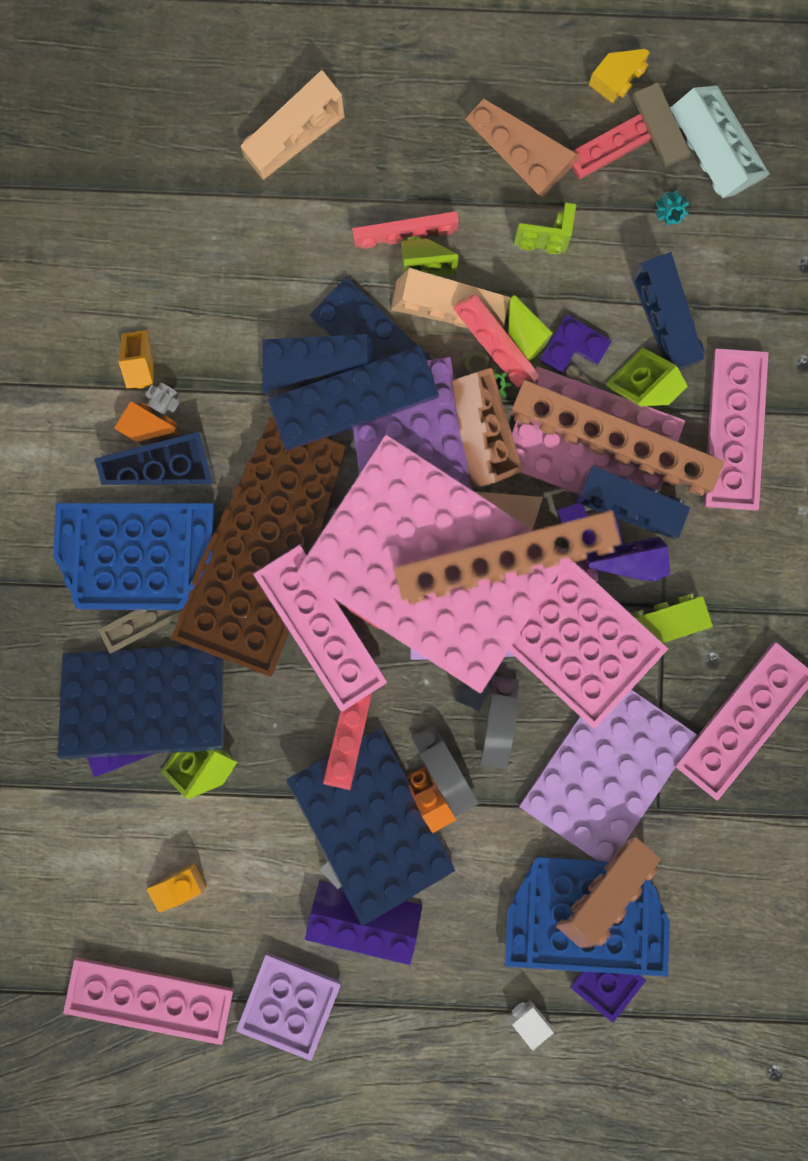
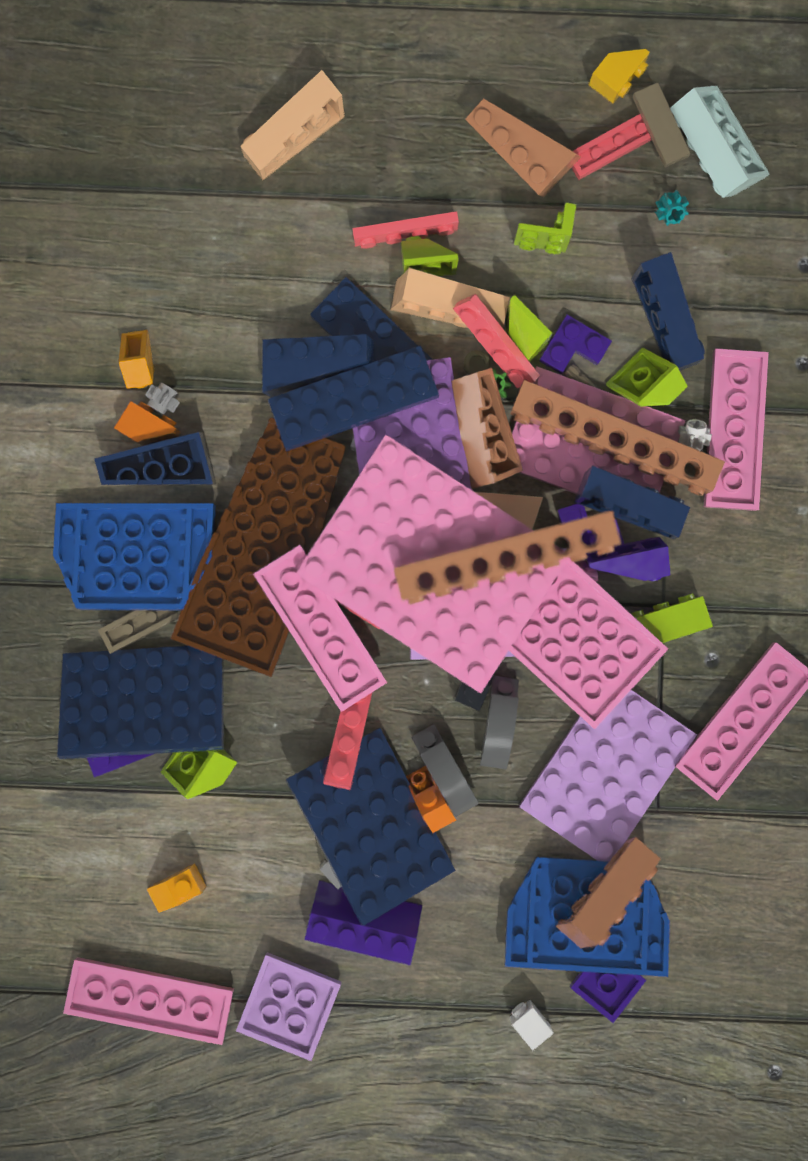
none -> white gear [678,419,712,451]

